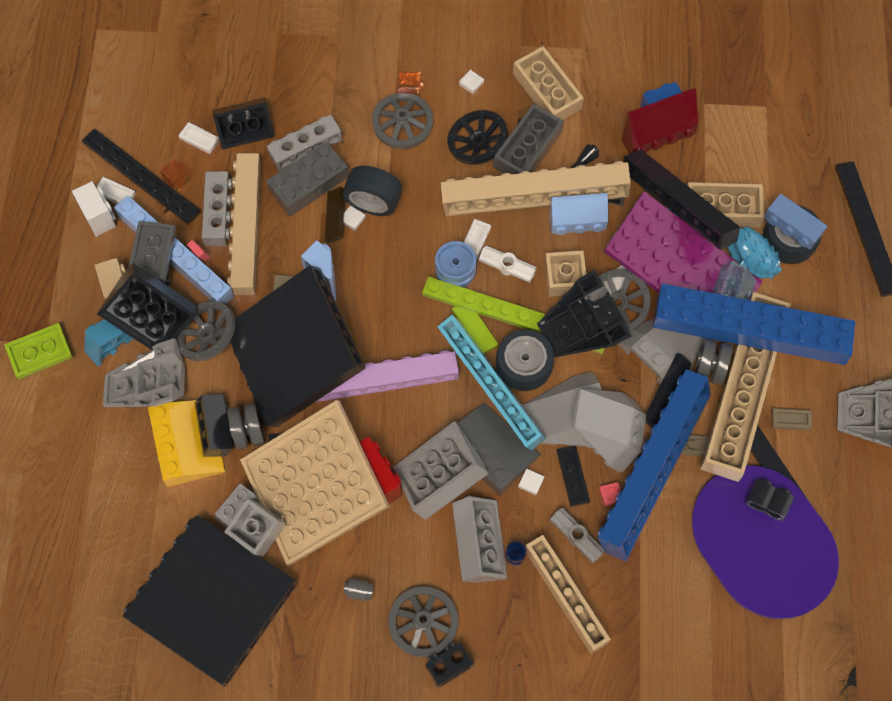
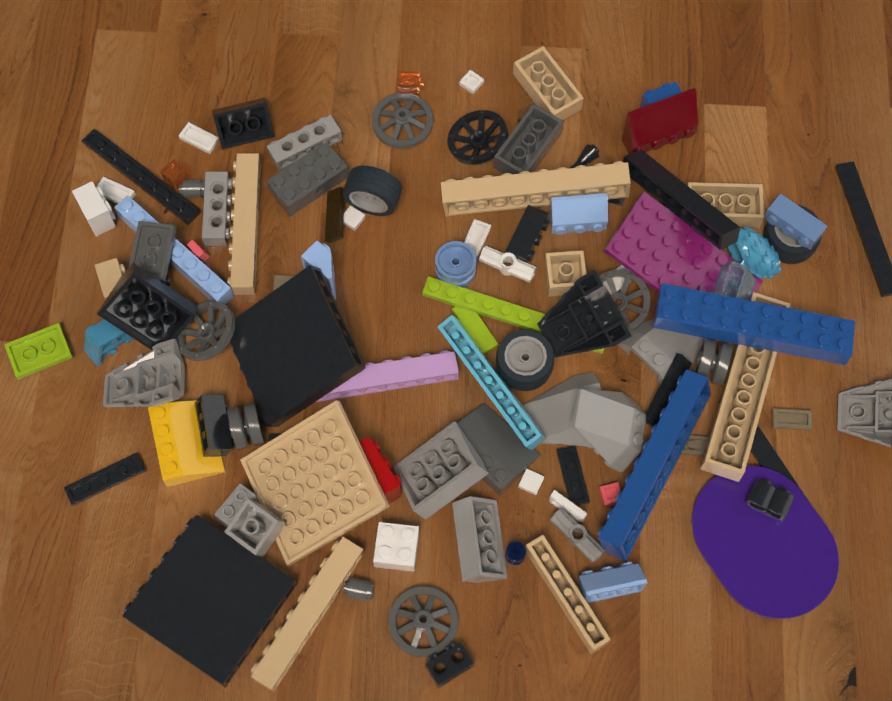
none -> black tile [64,453,146,506]
none -> dark grey brick [179,179,205,198]
none -> tan brick [251,537,364,693]
none -> white brick [373,522,419,572]
none -> black brick [505,205,550,263]
none -> white tile [549,490,587,524]
none -> light blue slope [577,562,647,603]

